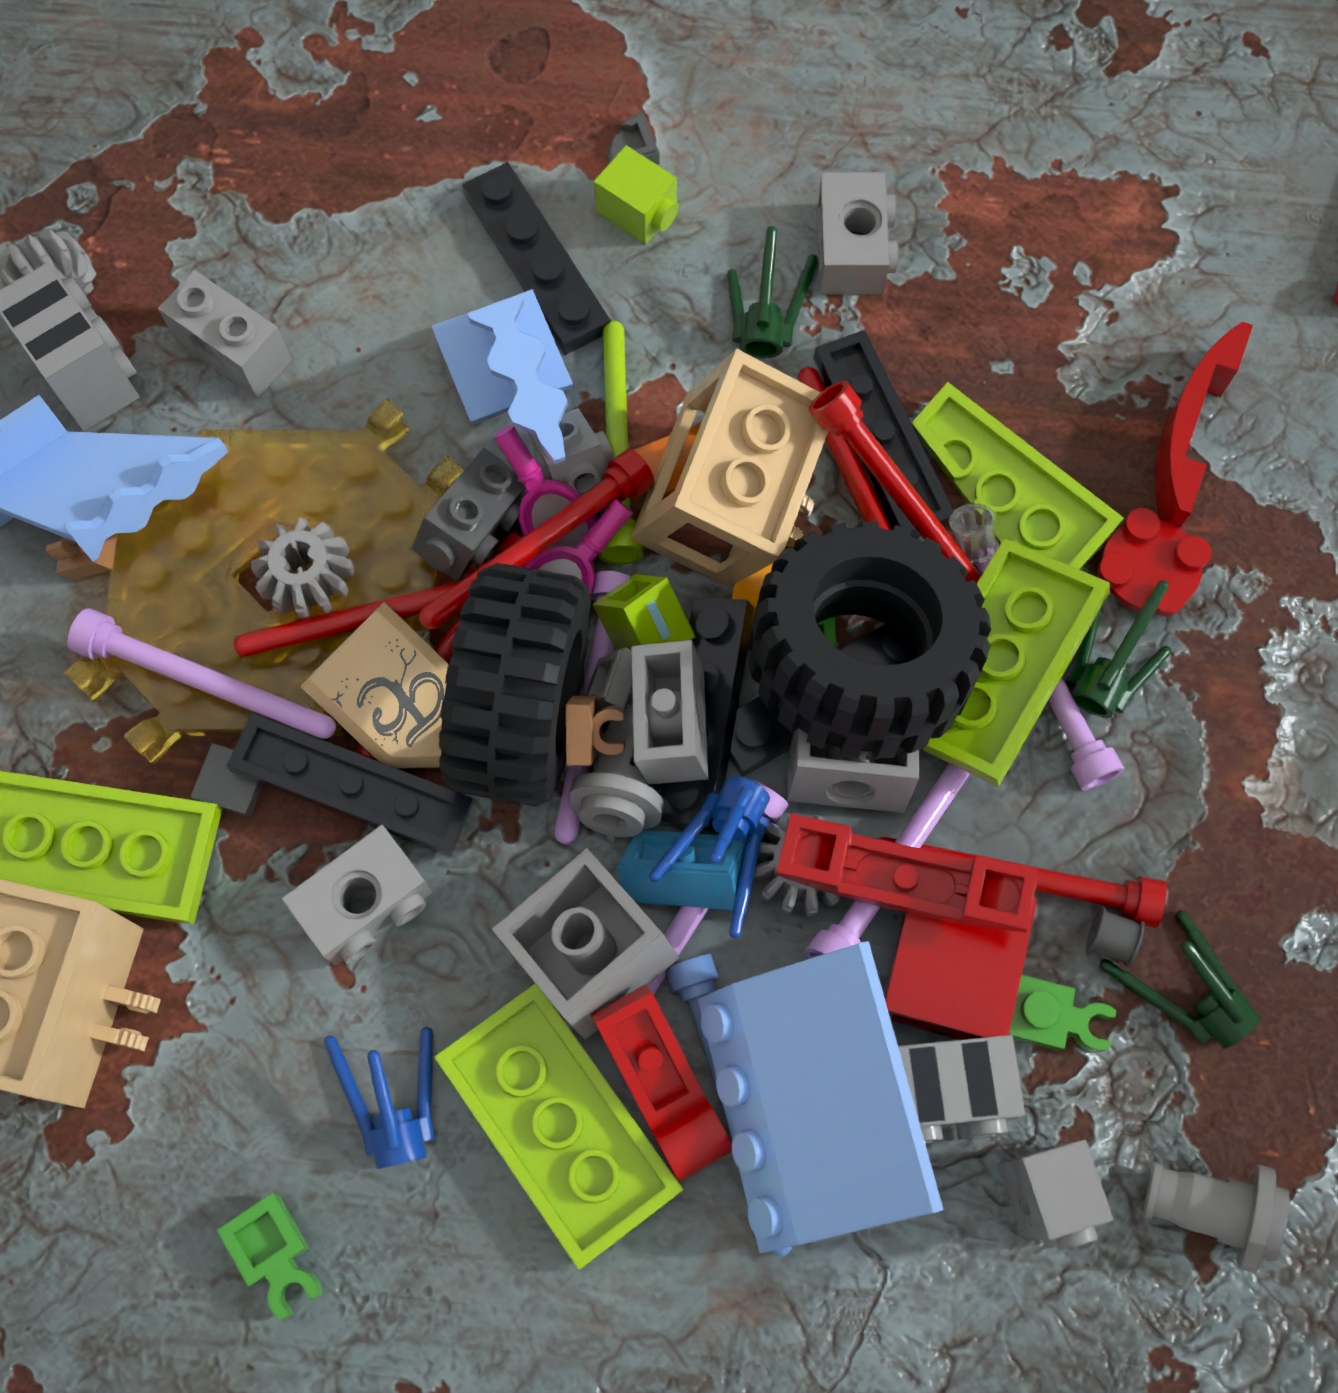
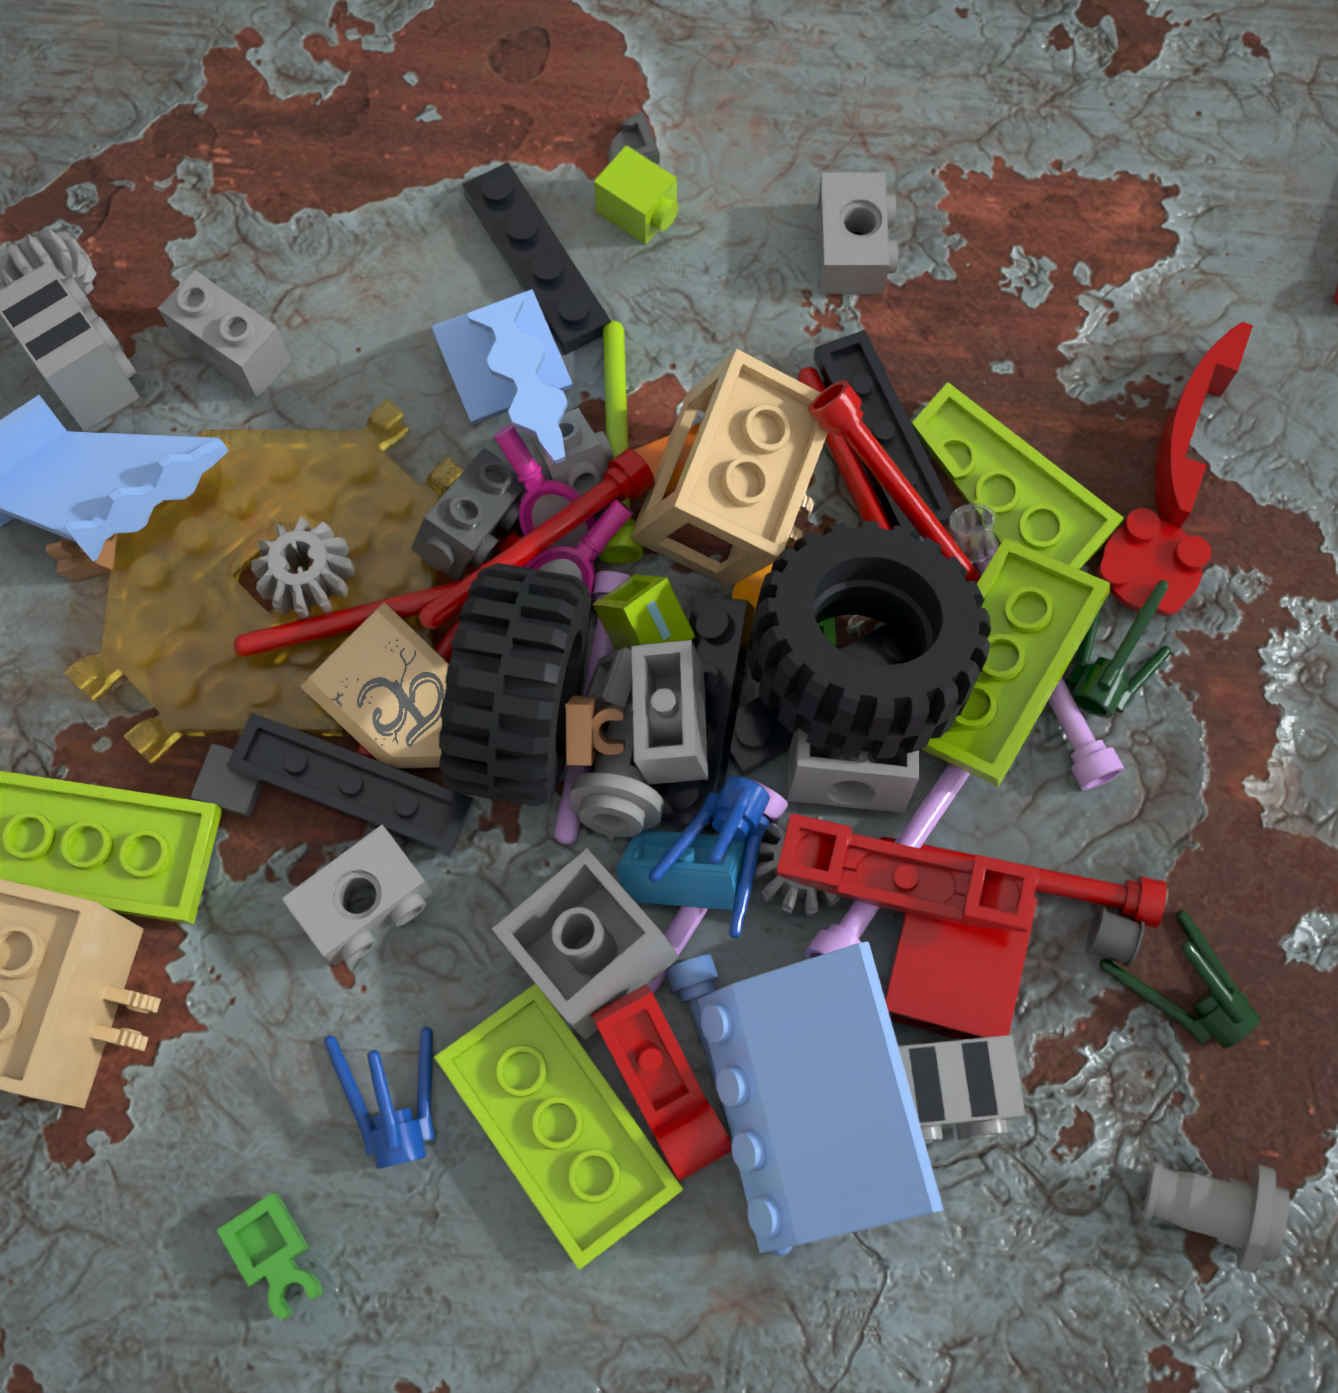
lavender piece [67,608,336,739] -> none
dark green plant [727,226,818,358] -> none
light grey brick [997,1139,1114,1250] -> none
bright green plate [1009,975,1116,1053] -> none

